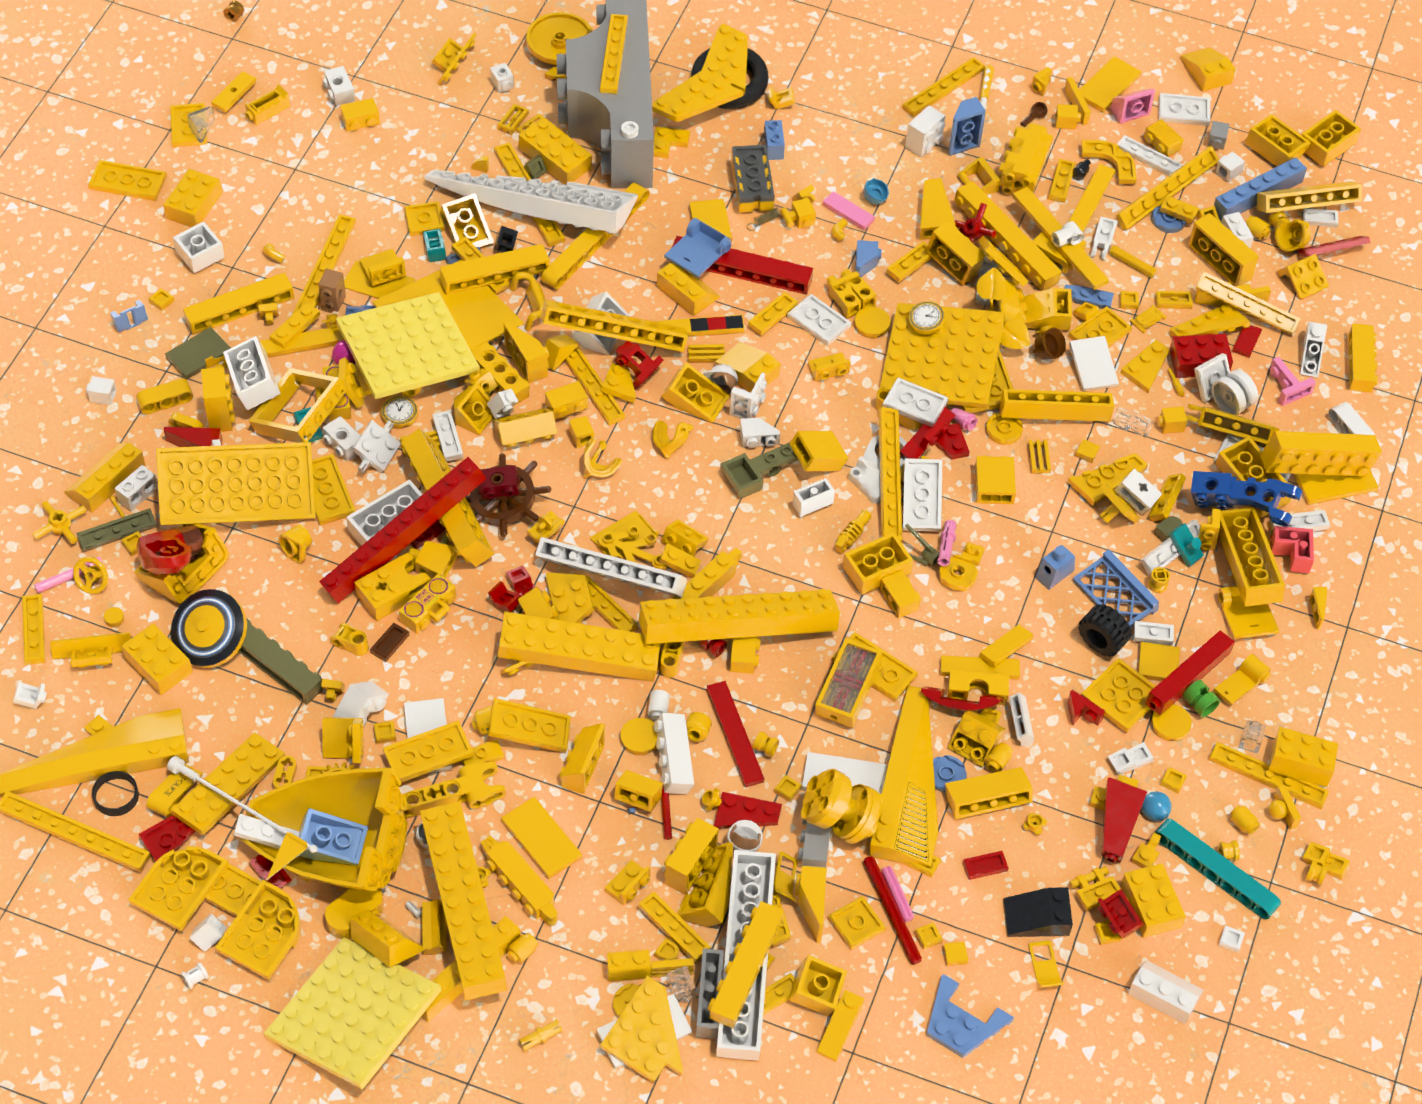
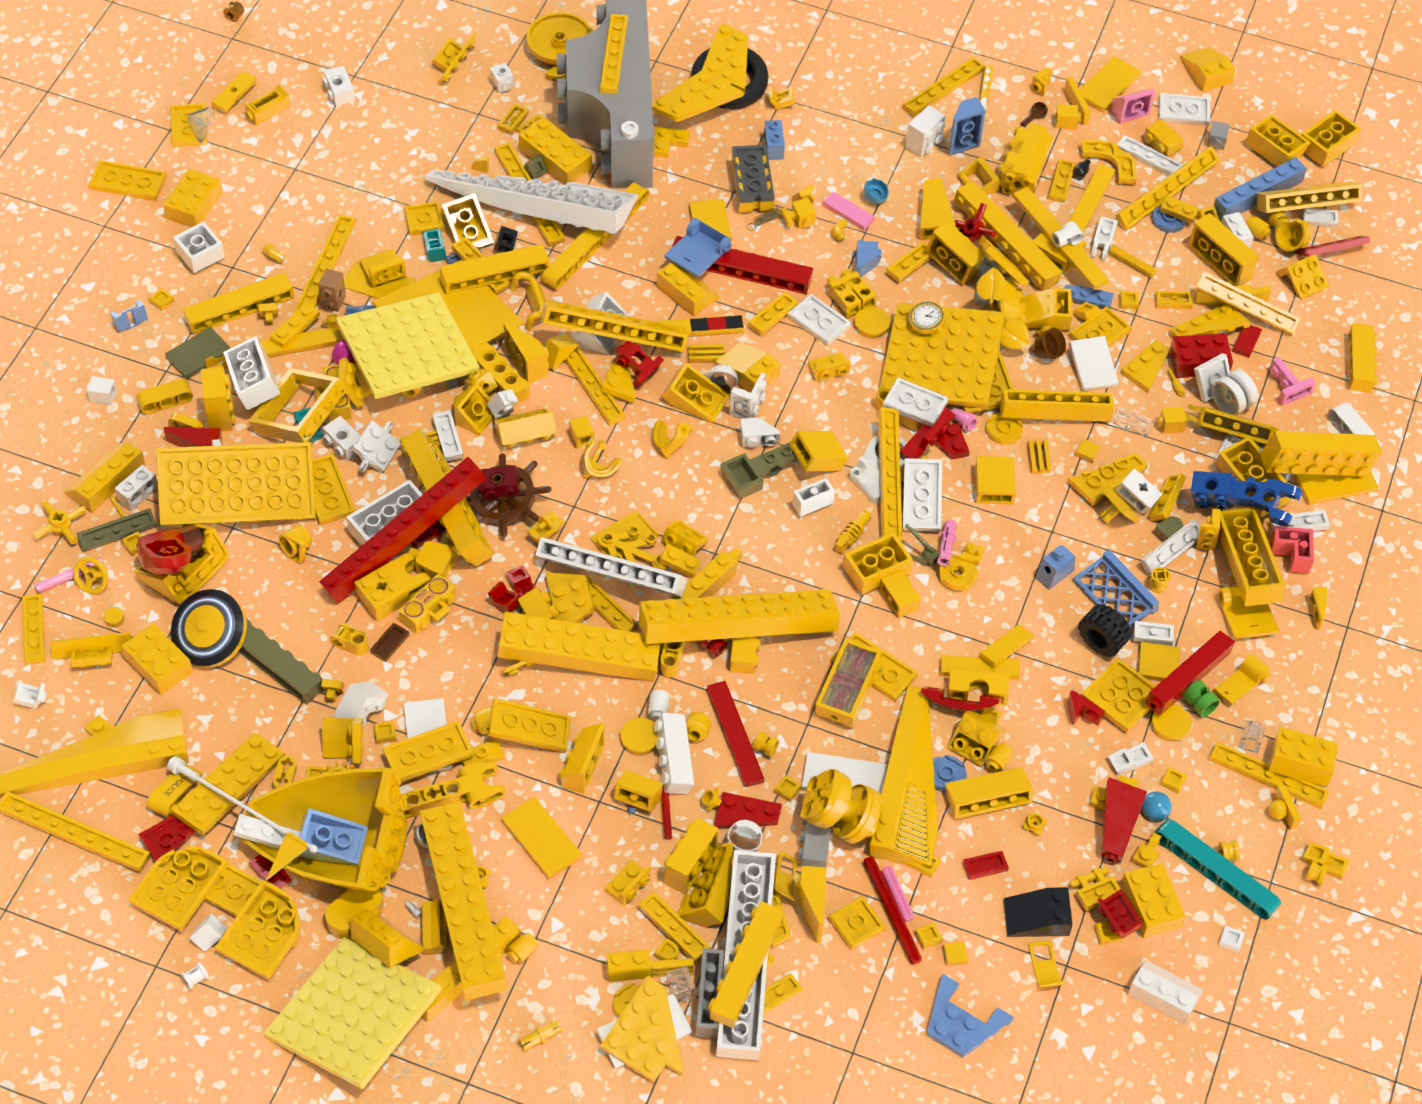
black tyre [92,771,139,816] -> none
yellow brick [340,98,380,131] -> none
tile [381,395,418,429] -> none
yellow hinge [480,836,558,926] -> none
yellow brick [545,381,588,420] -> none
yellow brick [789,955,847,1016] -> none
yellow slope [817,989,865,1062] -> none
white piece [1009,692,1034,747] -> none
yellow piece [1130,305,1167,333] -> none
teal tile [1168,523,1204,566] -> none
white brick [1215,151,1245,182] -> none
yellow brick [1230,805,1261,836] -> none
white slope [1300,322,1327,378] -> none

